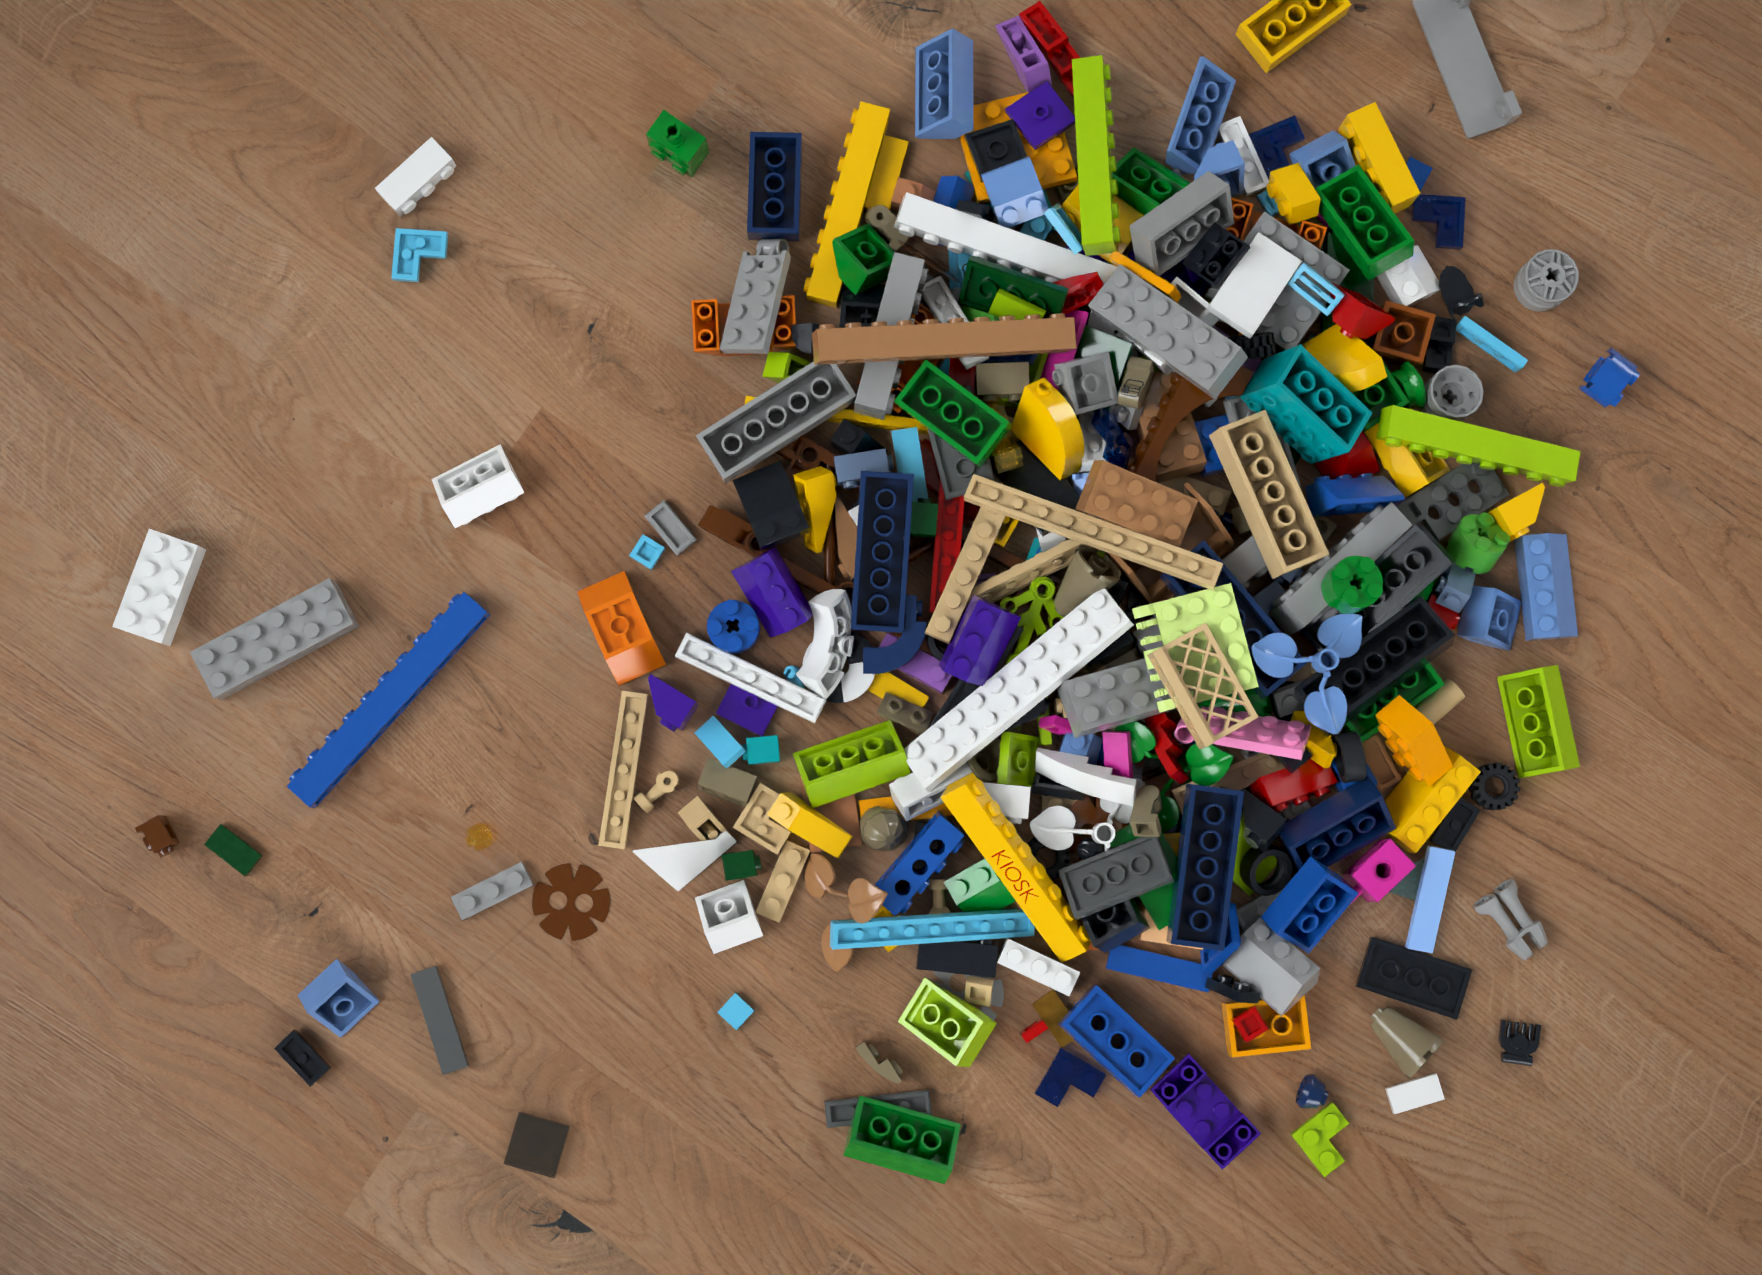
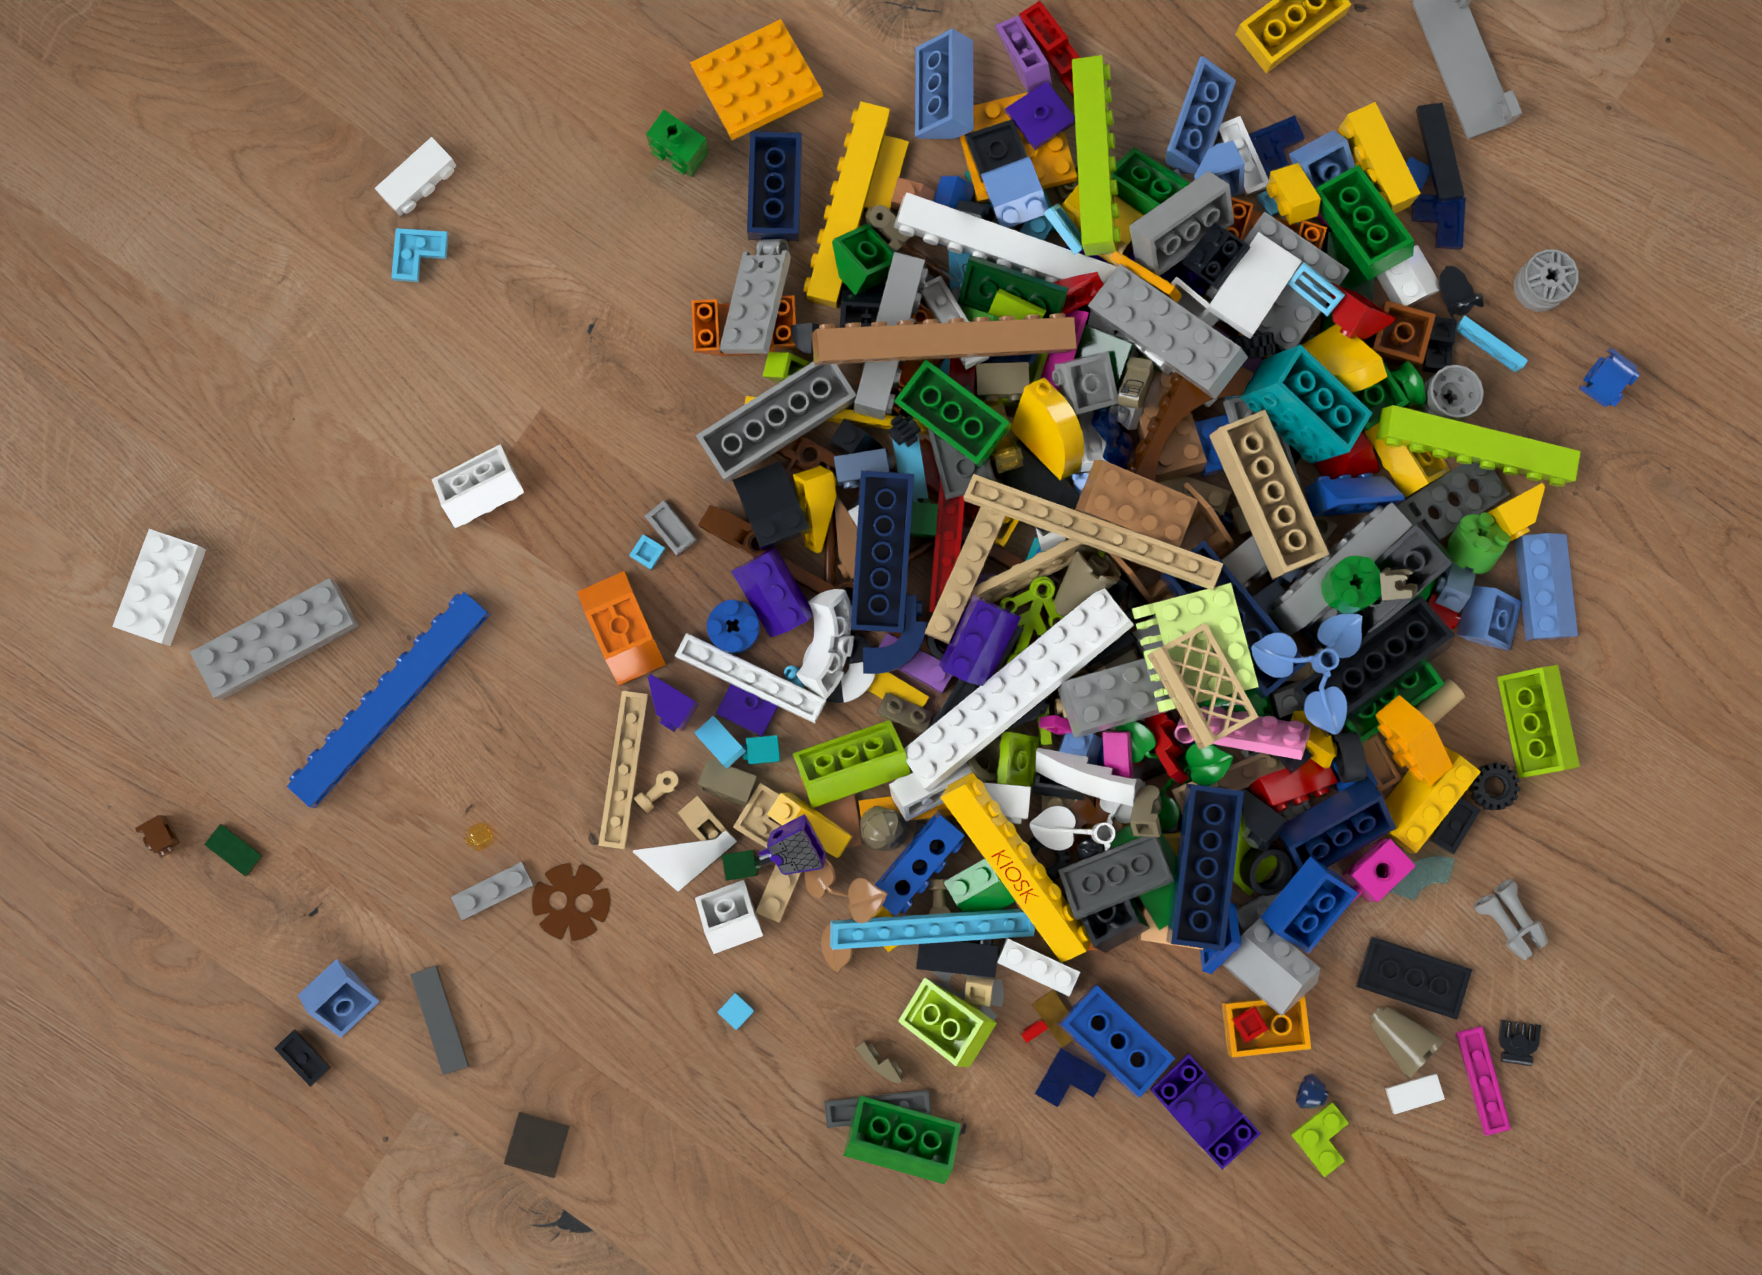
blue tile [1106,945,1213,993] -> none
black plate [1205,974,1260,1003] -> none
light blue tile [1405,845,1455,953] -> none
none -> light orange plate [690,19,824,140]
none -> torso [759,814,826,875]
none -> black gear [888,414,921,447]
none -> dark tan hinge [1380,567,1418,600]
none -> black tile [1416,102,1465,202]
none -> dark pink tile [1455,1026,1511,1136]

